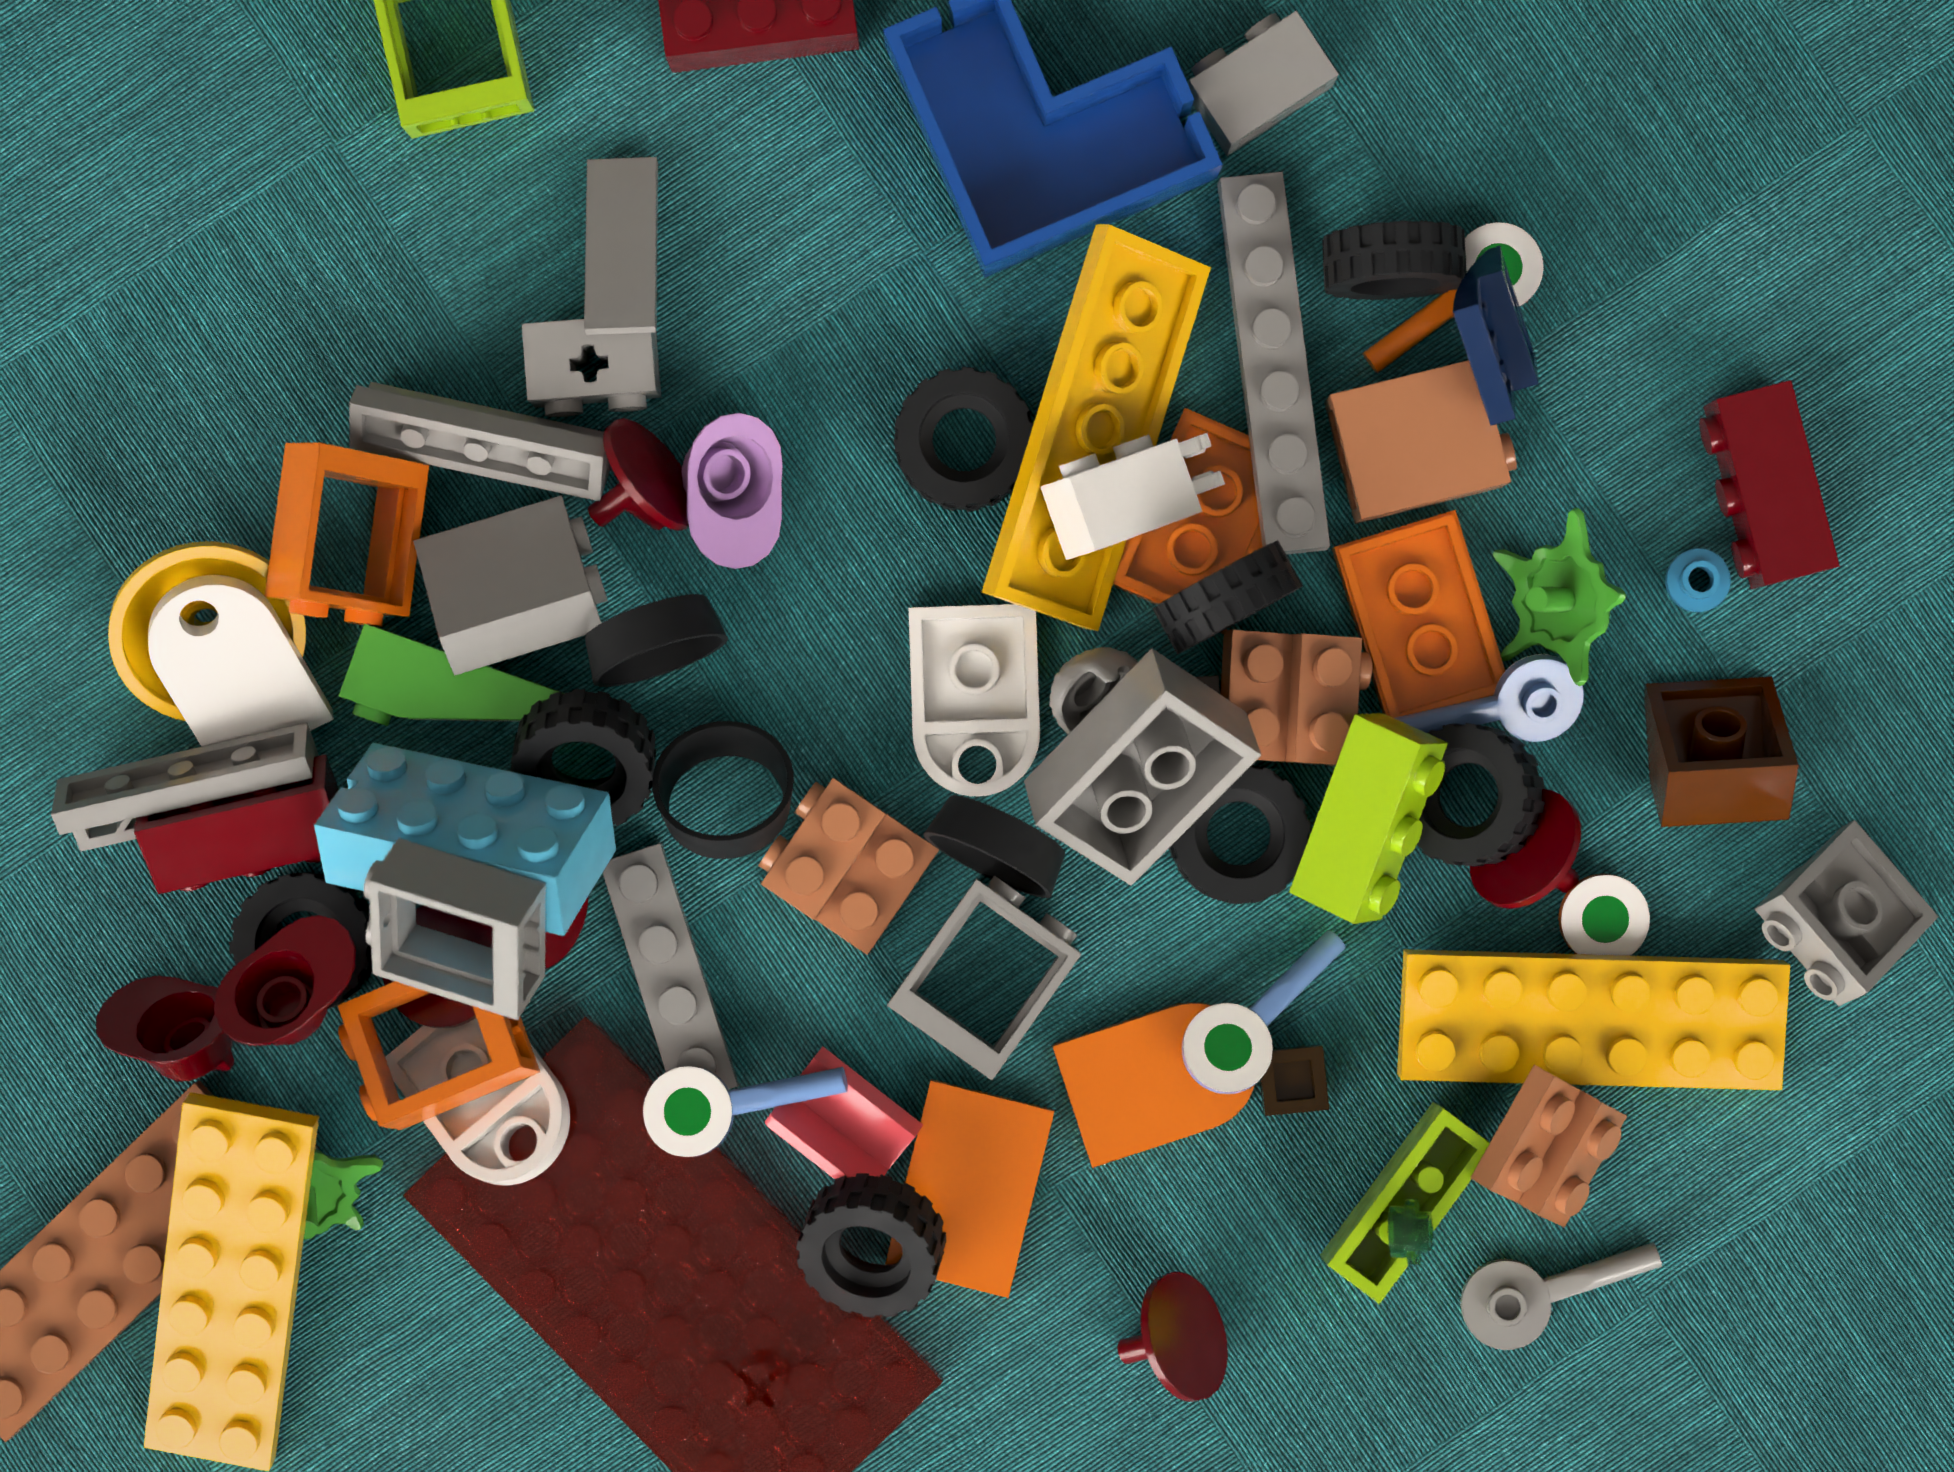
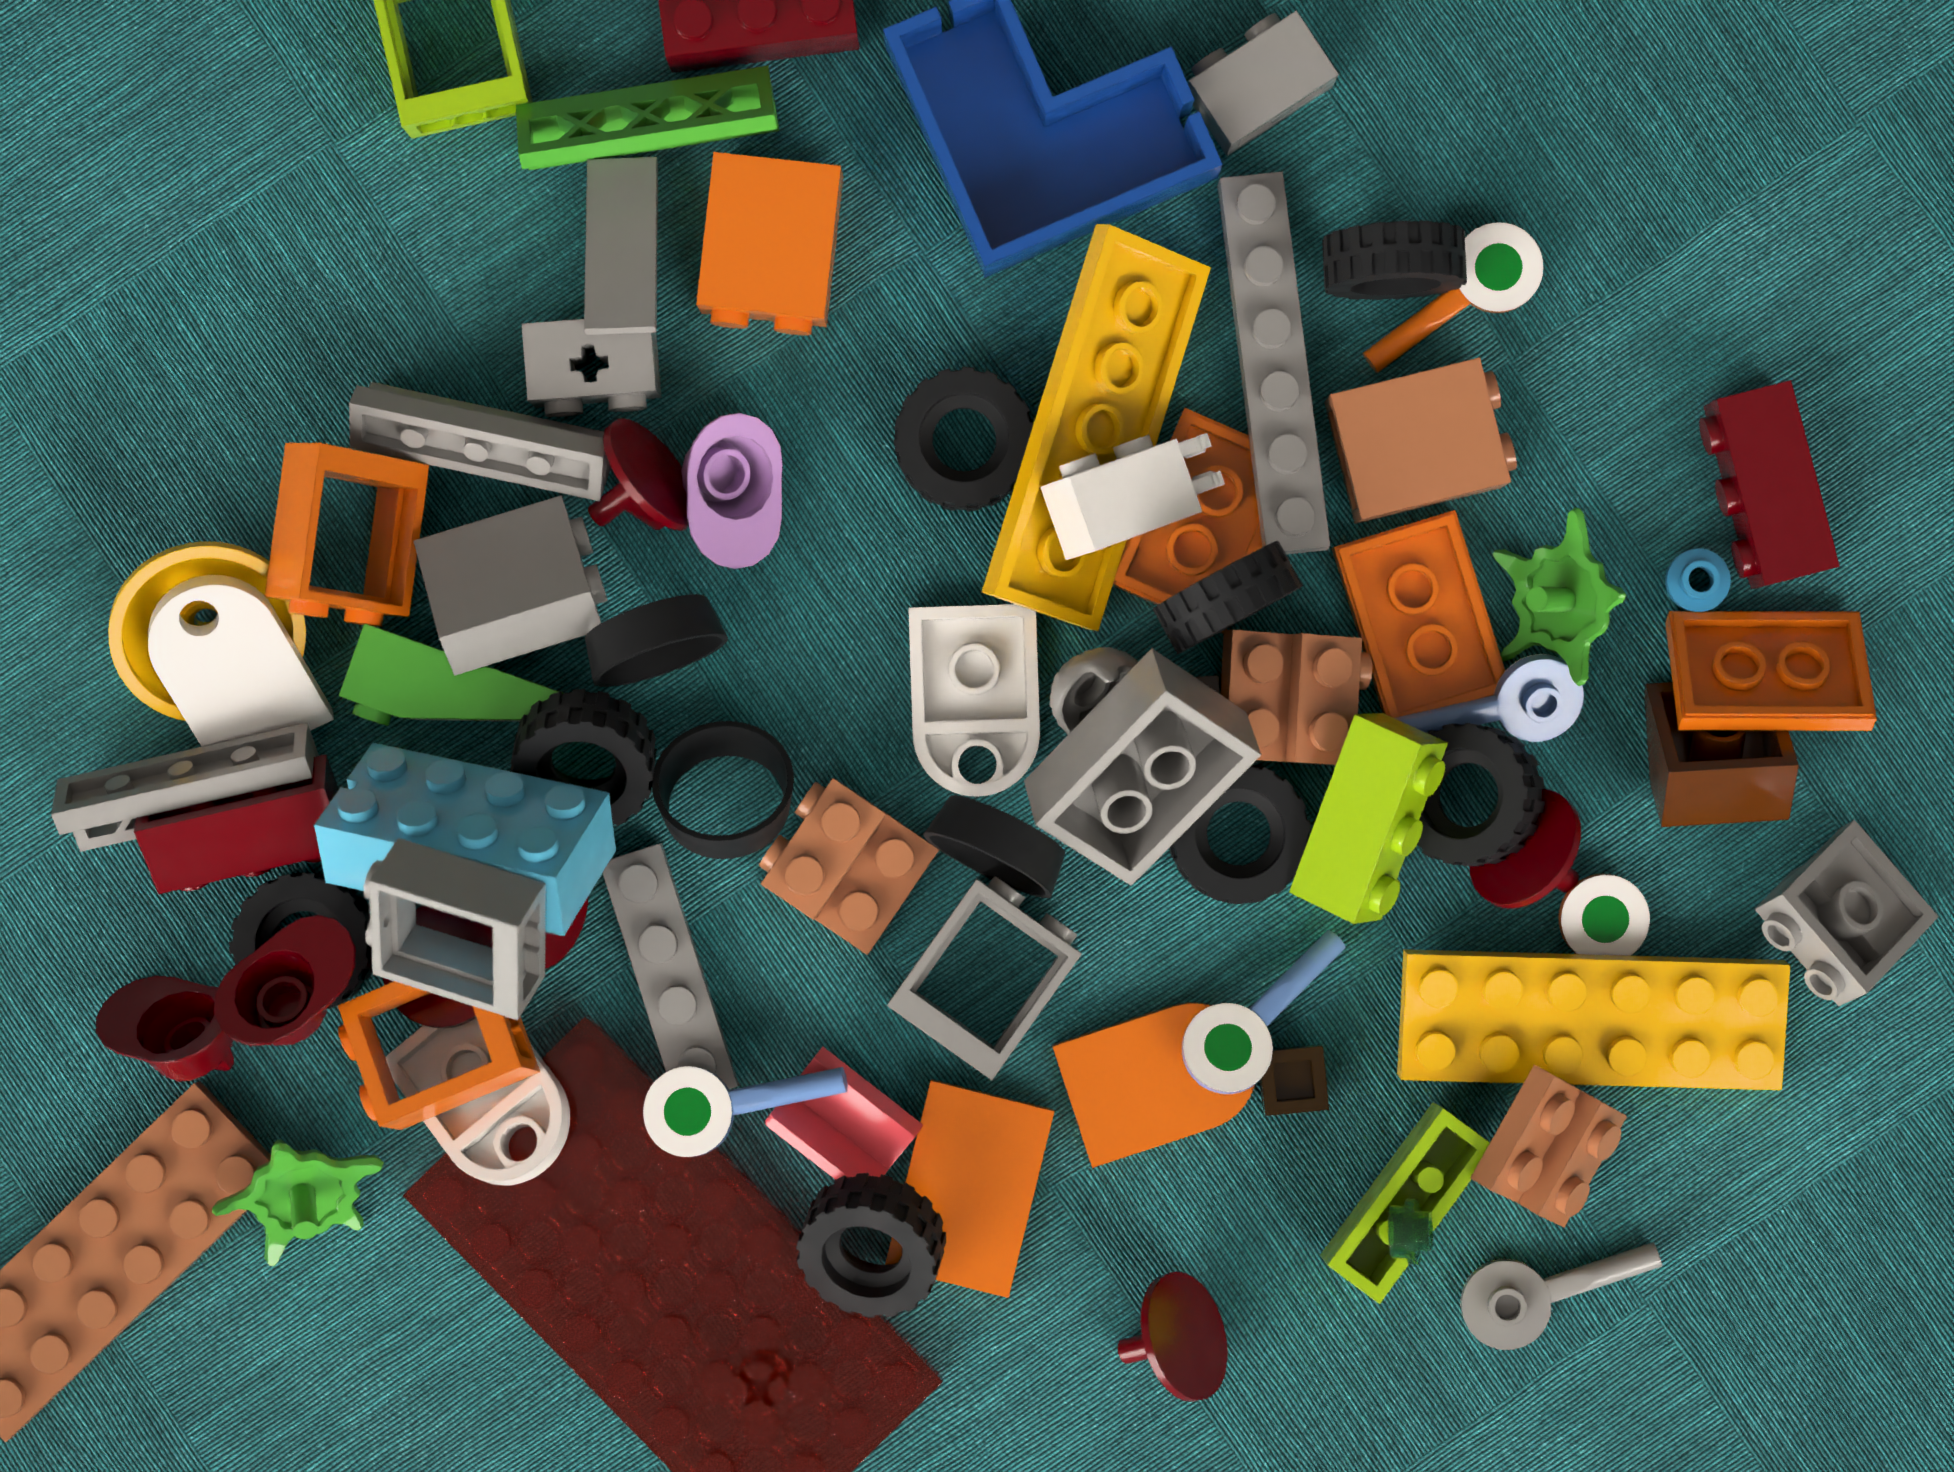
yellow plate [144,1092,319,1471] -> none
dark blue slope [1453,246,1539,426] -> none
none -> bright green fence [516,66,779,170]
none -> orange brick [696,152,844,335]
none -> orange tile [1665,611,1877,731]

